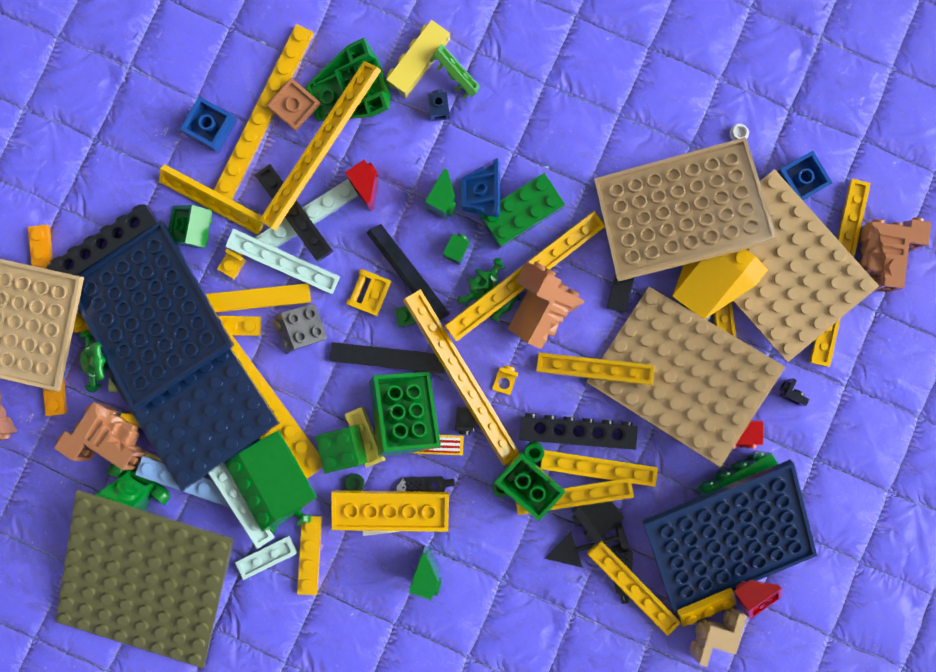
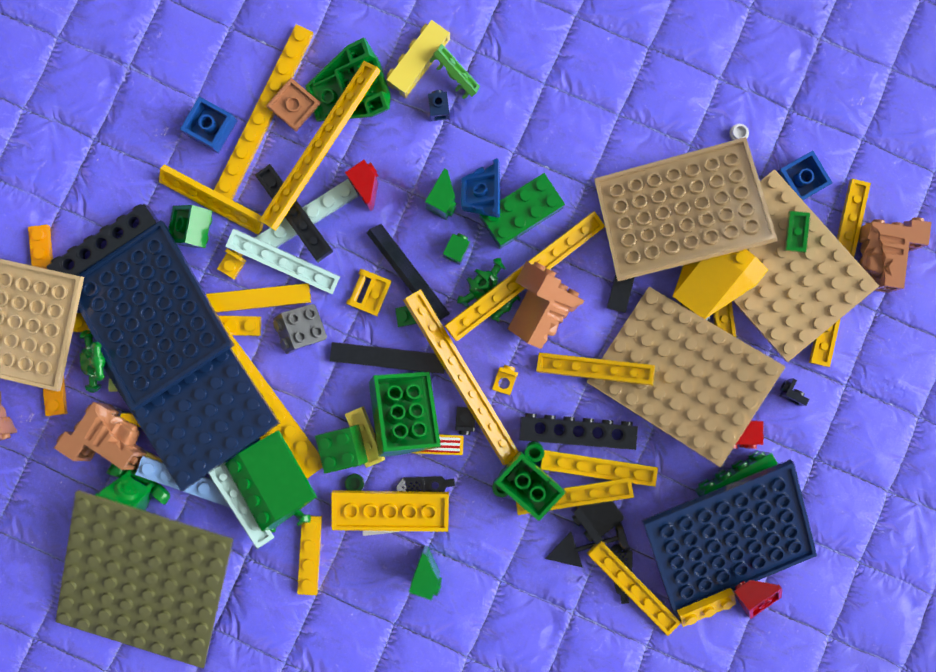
light aqua plate [235,536,297,580] -> none
tan bracket [690,607,747,667] -> none
none -> green plate [785,211,810,253]

